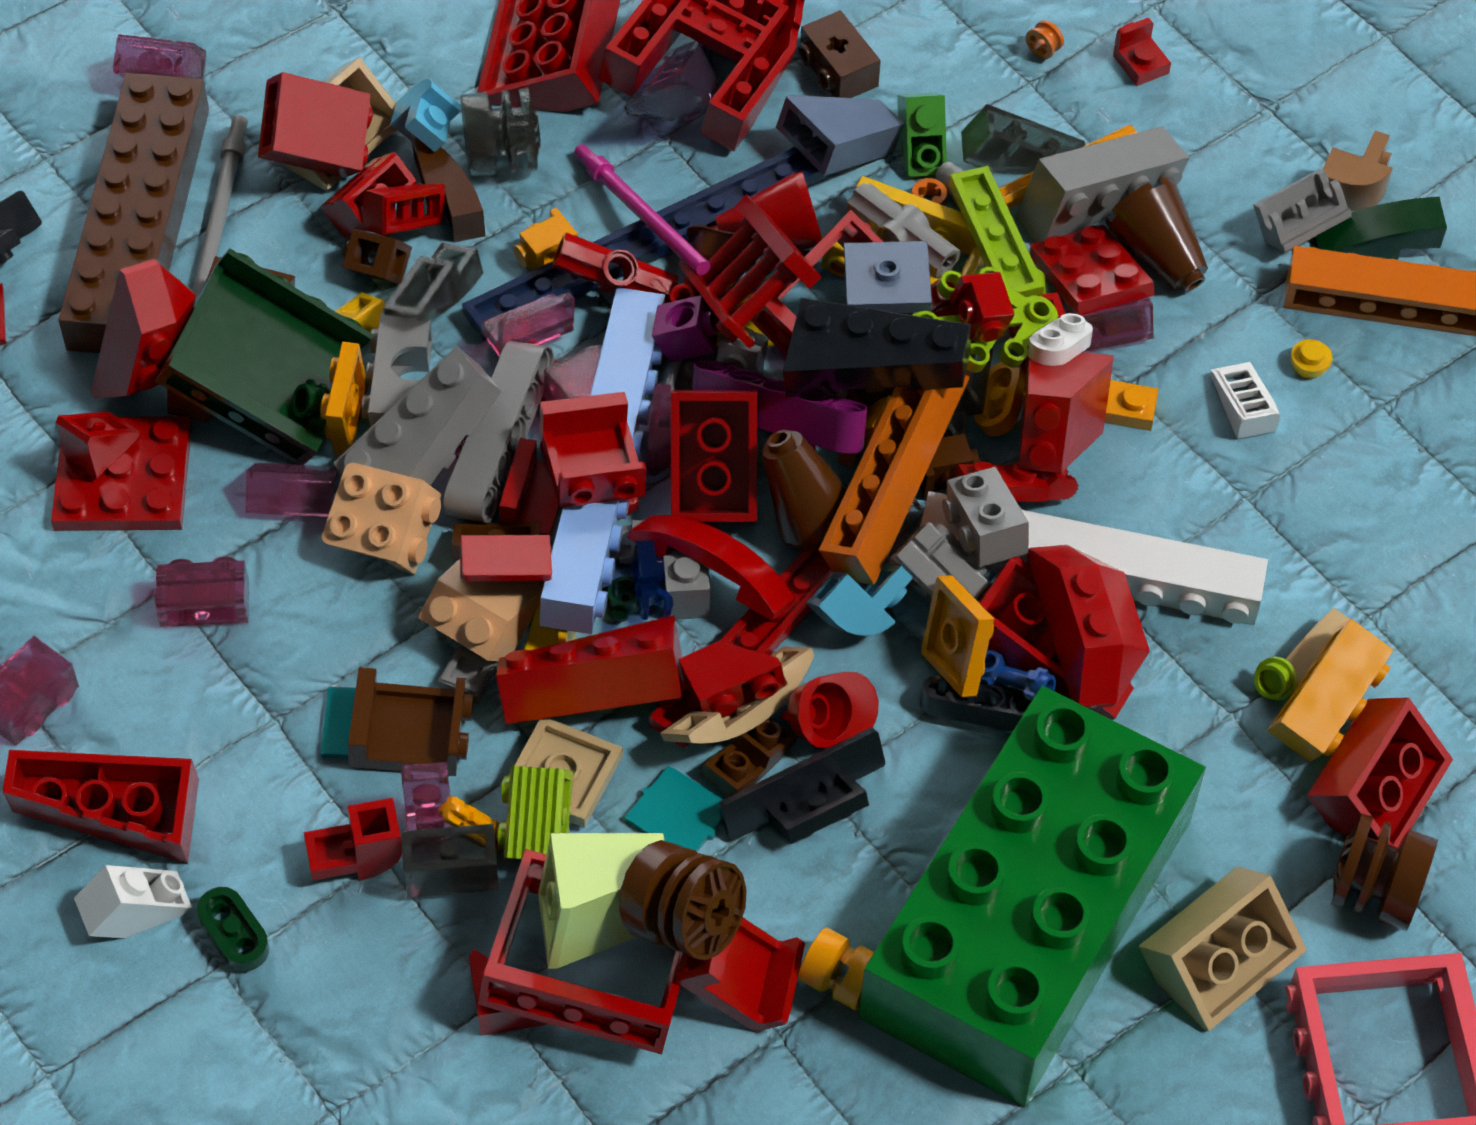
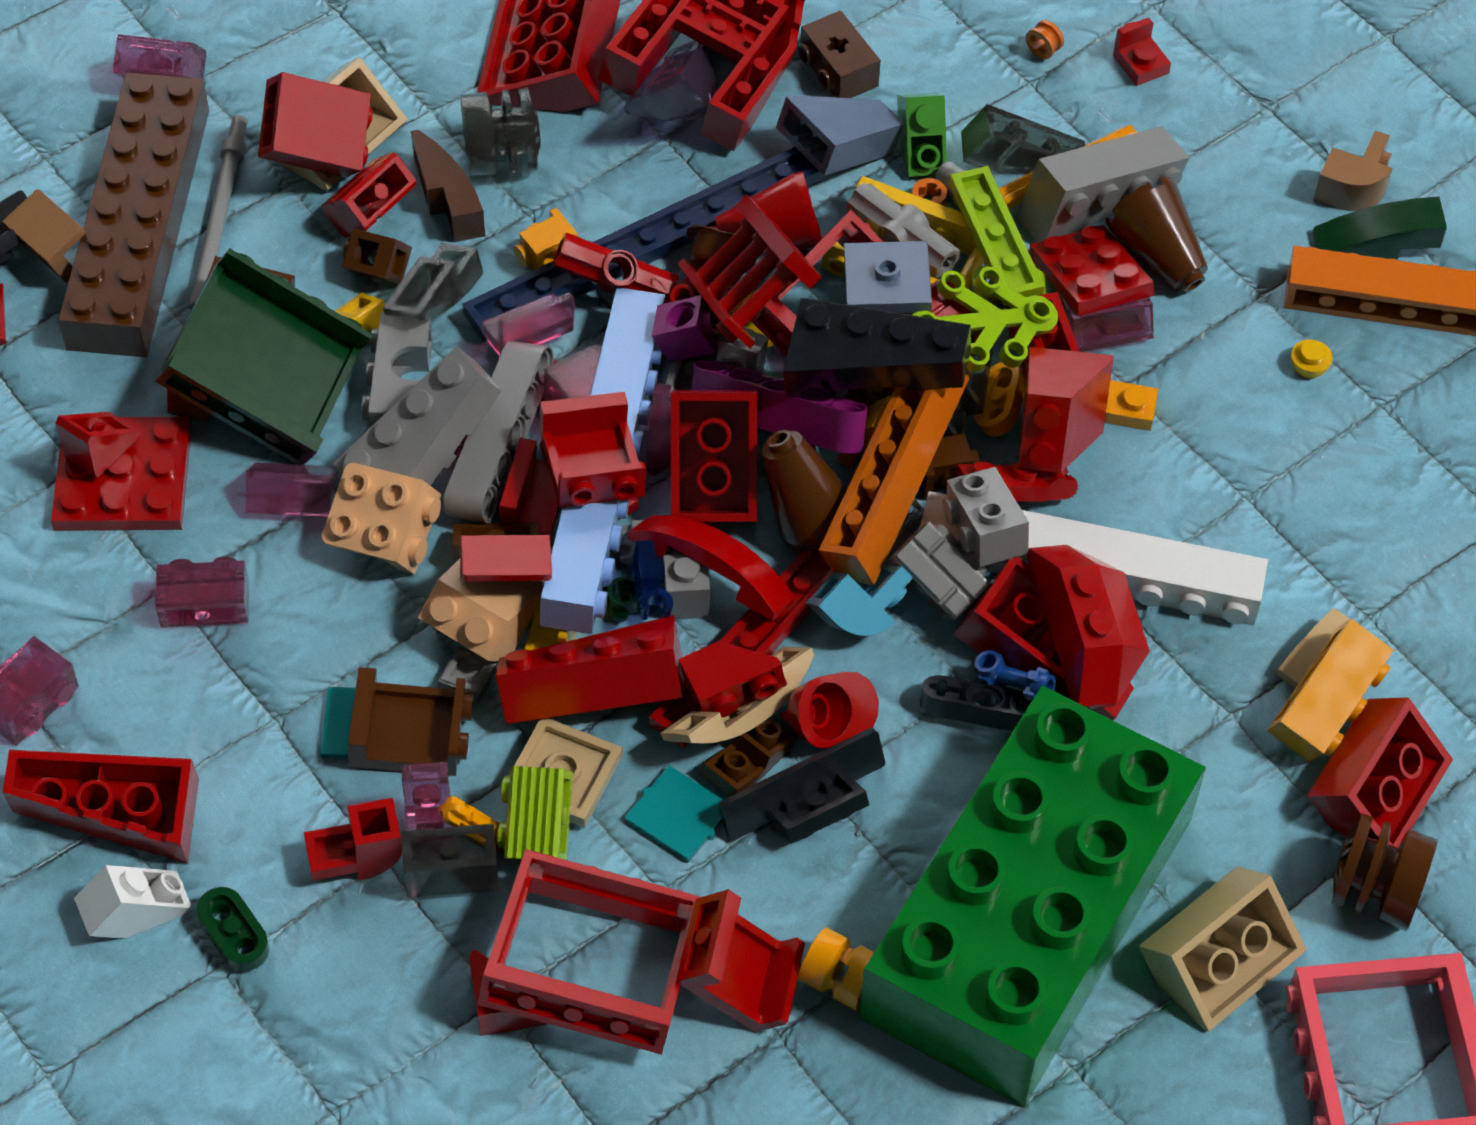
red wedge [90,259,196,399] -> none
dark green plate [292,379,328,425] -> none
light orange plate [321,342,368,456] -> none
red slope [363,183,445,235] -> none
medium azure brick [390,79,461,152] -> none
yellowish green slope [538,833,664,969] -> none
dark pink bar [574,144,710,275] -> none
reddish brown wheel [619,840,747,960] -> none
light orange plate [920,575,994,697] -> none
red brick [950,272,1015,342] -> none
white plate [1028,313,1093,366] -> none
white slope [1210,362,1280,439] -> none
light grey hinge [1253,169,1352,252] -> none
lime plate [1254,656,1298,701] -> none
none -> medium nougat panel [2,189,85,283]

